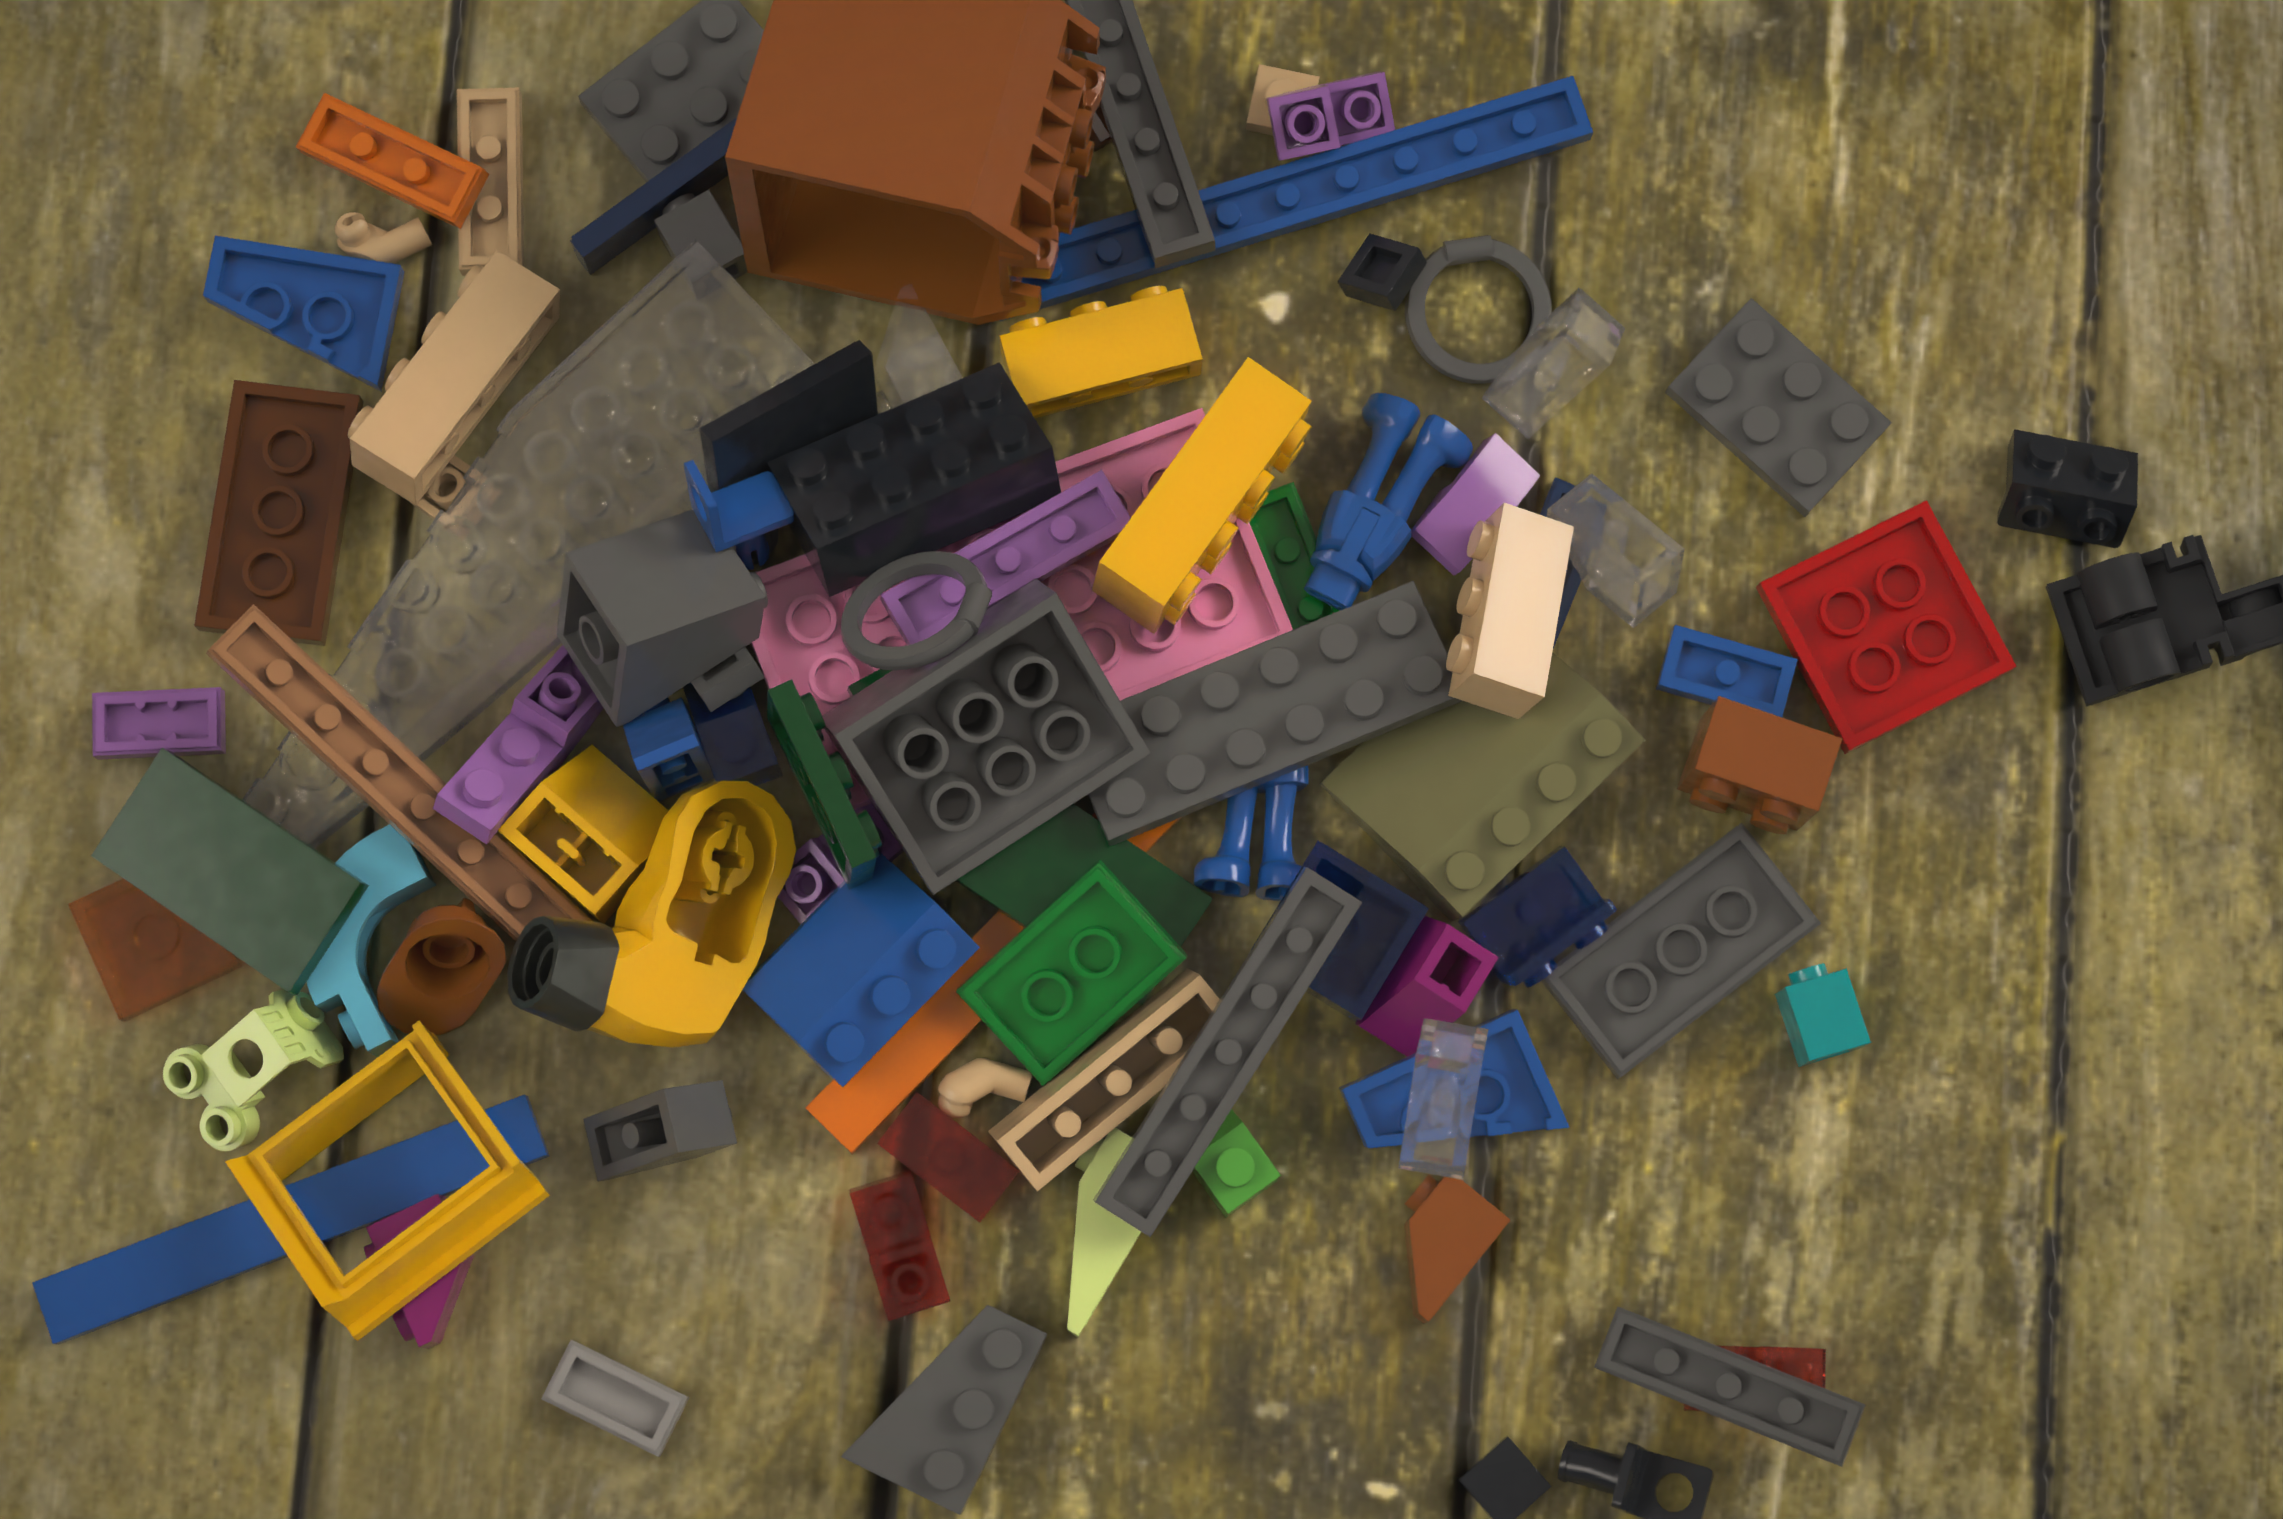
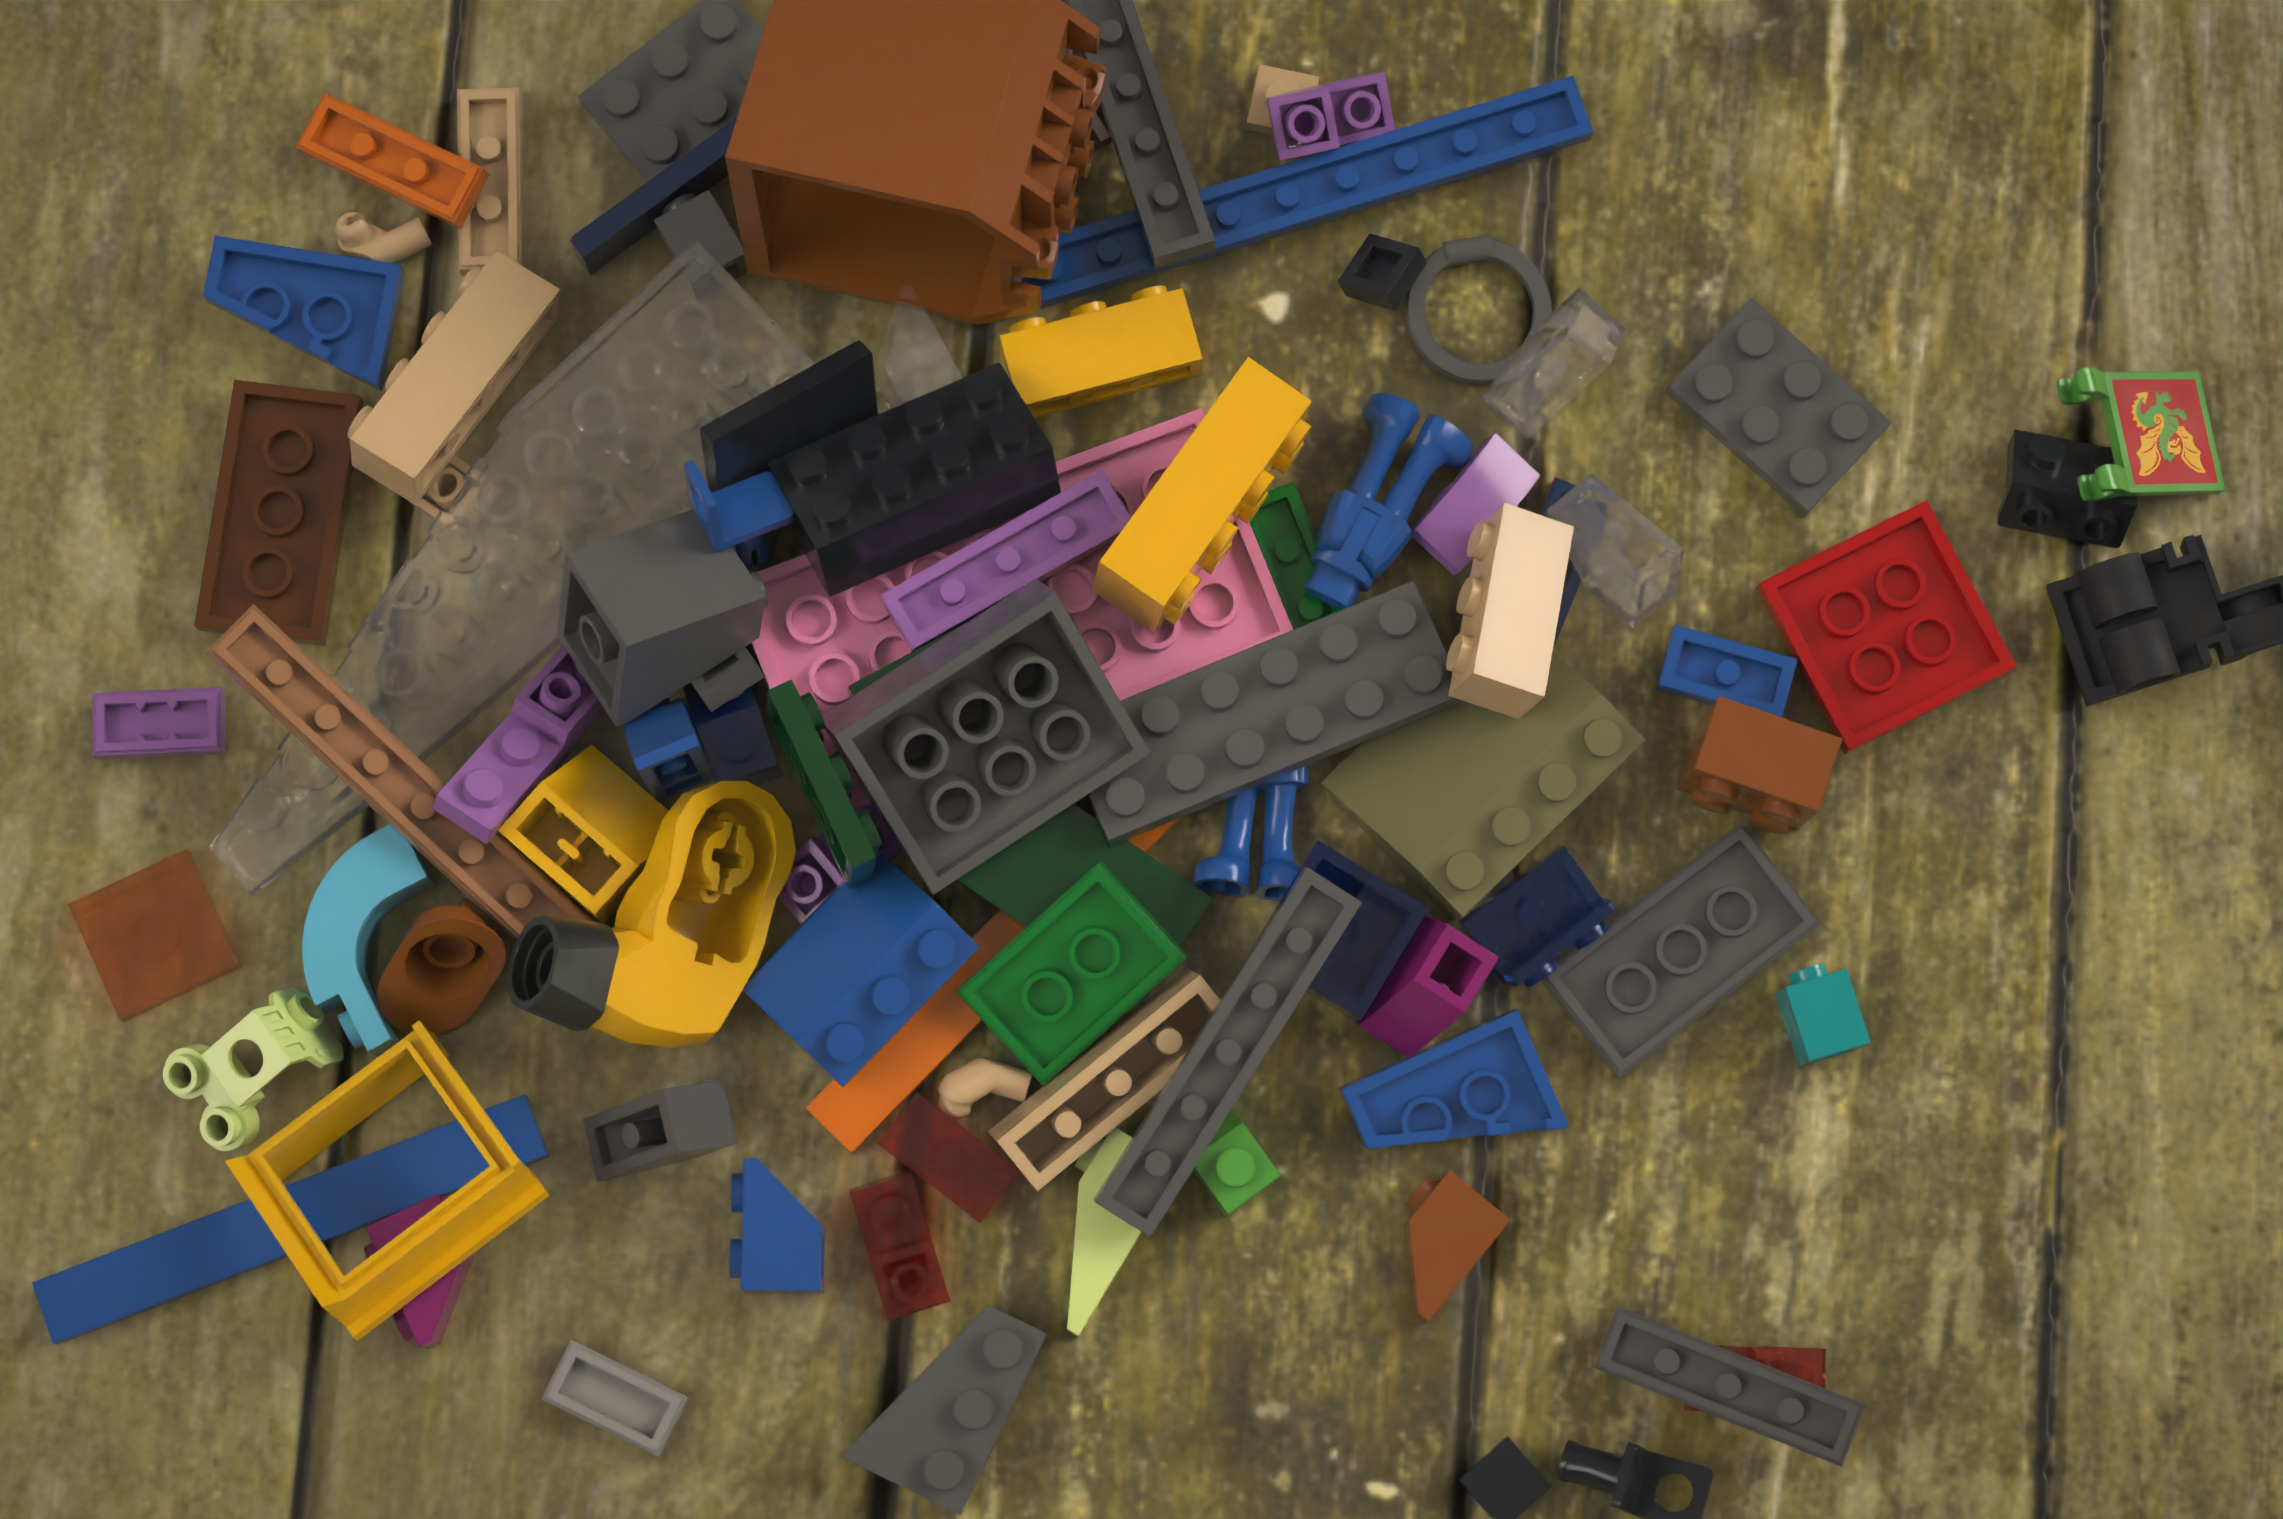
dark green tile [91,748,369,995] -> none
dark grey piece [841,551,992,670] -> none
clear slope [1398,1018,1489,1180] -> none
none -> blue slope [729,1158,825,1293]
none -> flag [2056,367,2226,501]

